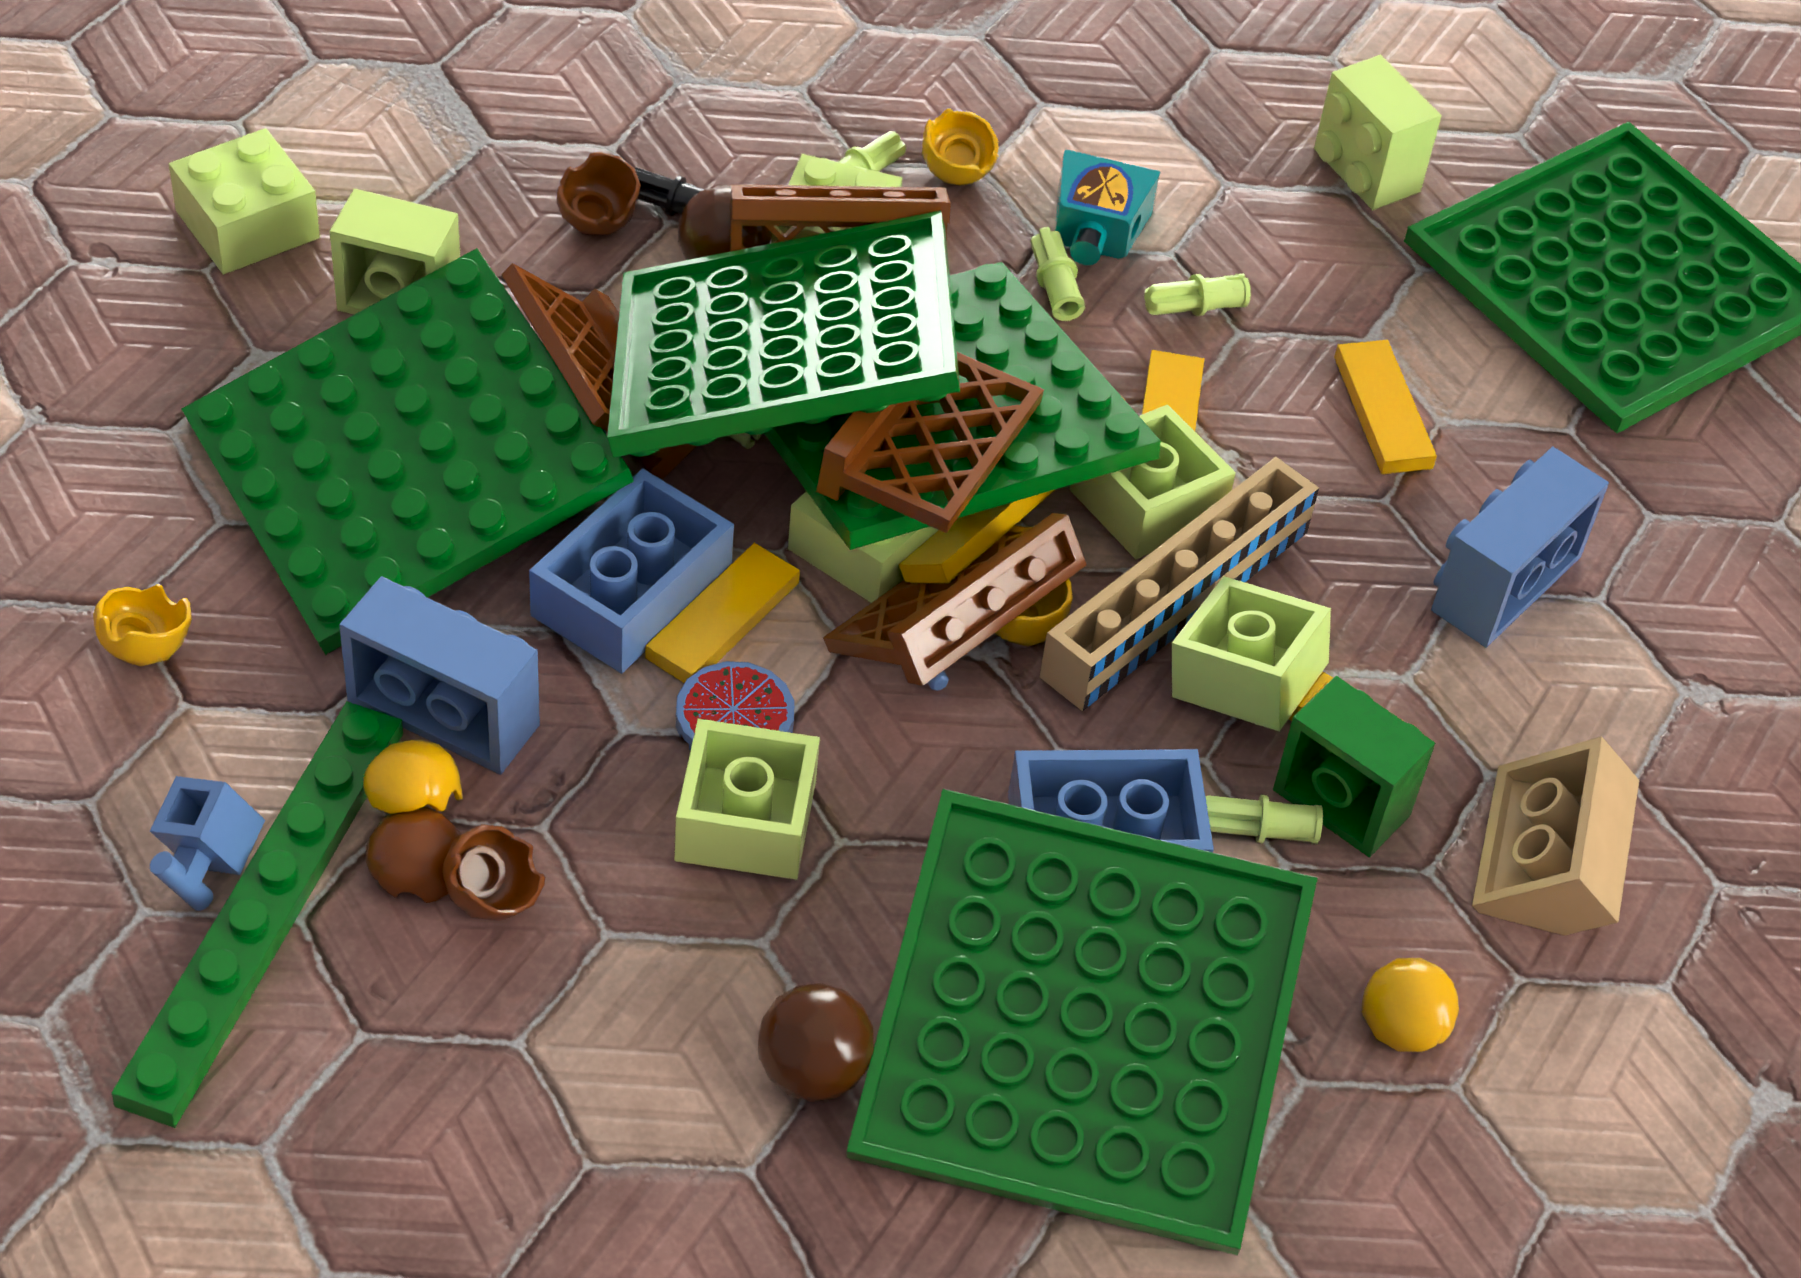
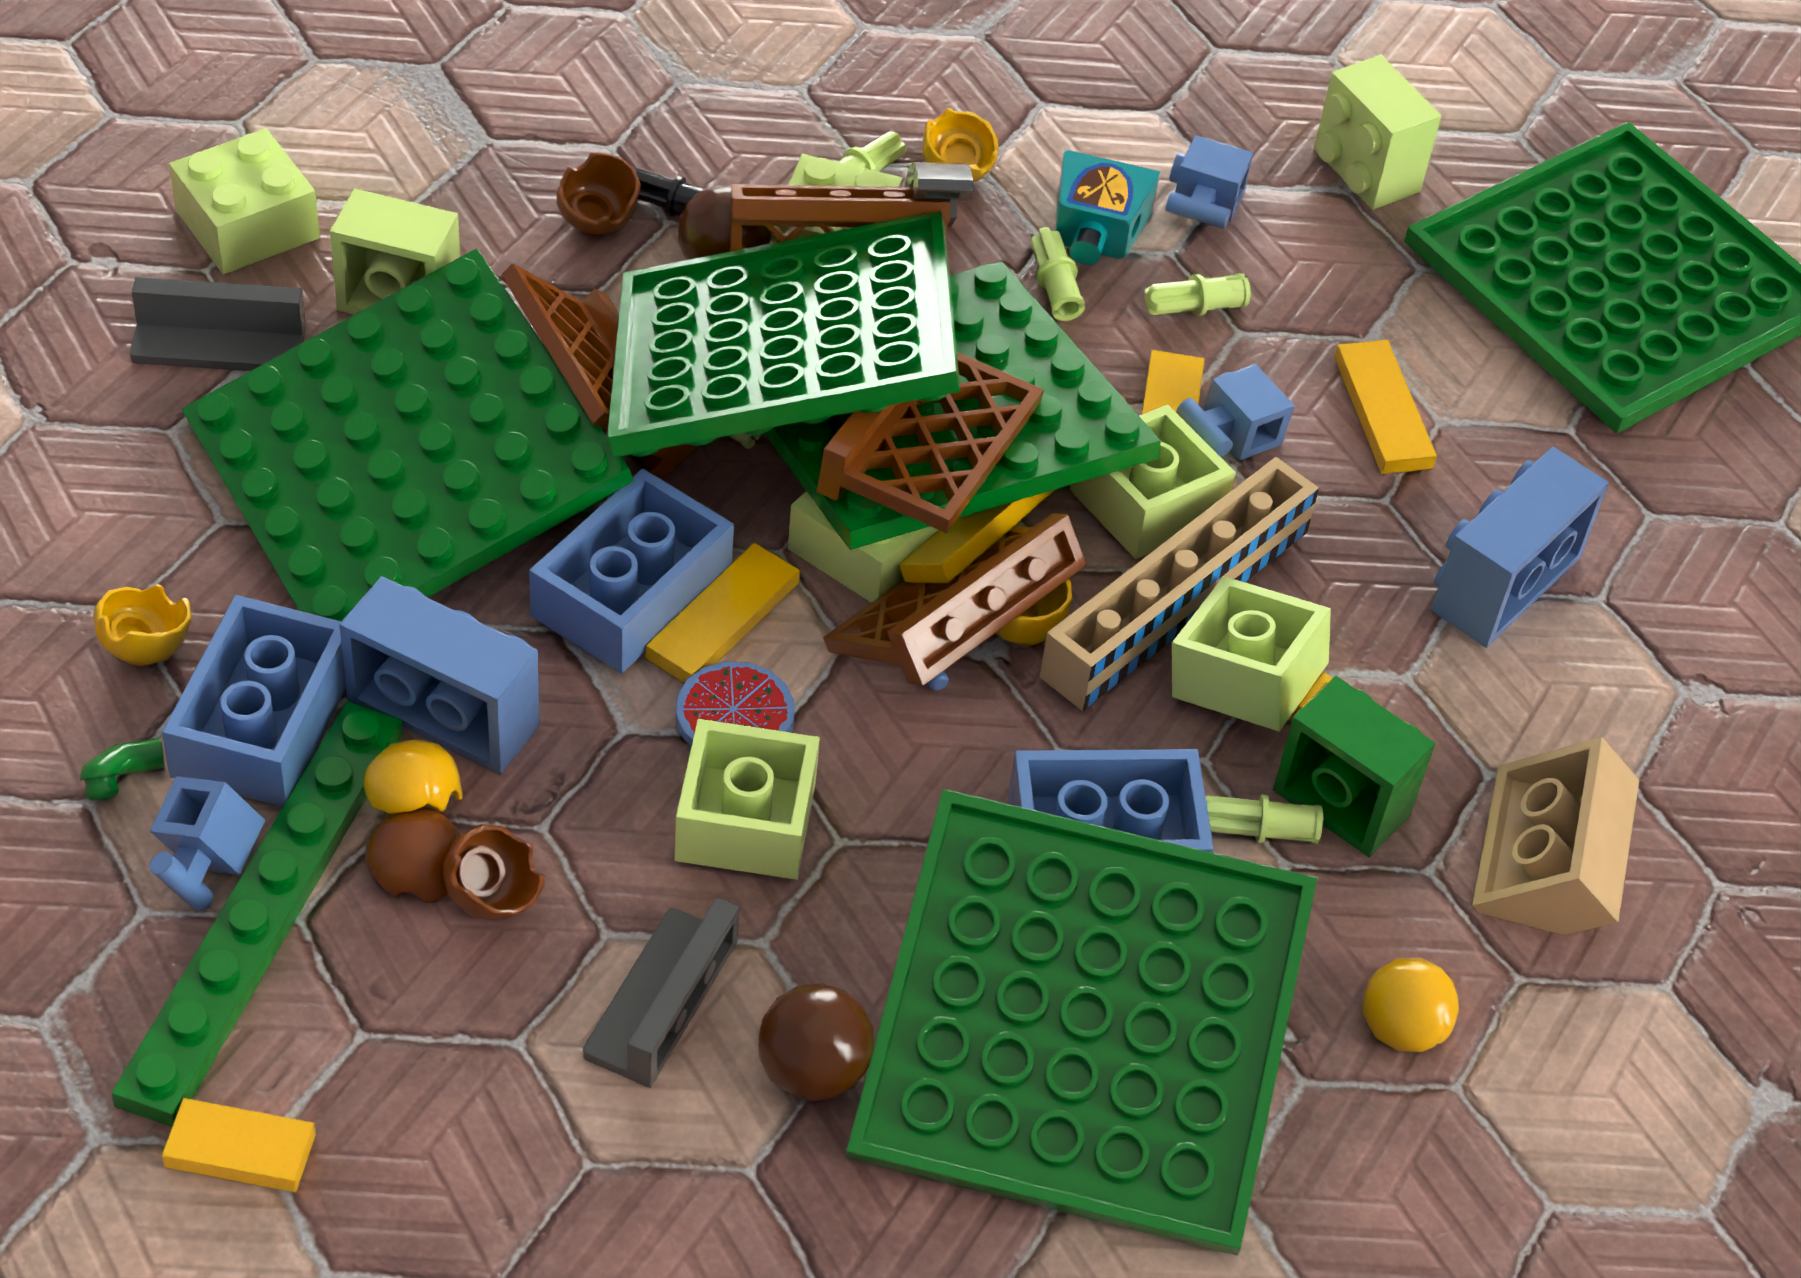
none -> green arm [80,738,165,801]
none -> dark grey panel [130,277,306,371]
none -> medium blue brick [162,595,346,807]
none -> yellow tile [162,1098,316,1193]
none -> dark grey panel [583,897,740,1088]
none -> dark grey slope [904,162,973,226]
none -> medium blue brick [1165,135,1253,229]
none -> medium blue brick [1176,364,1295,461]

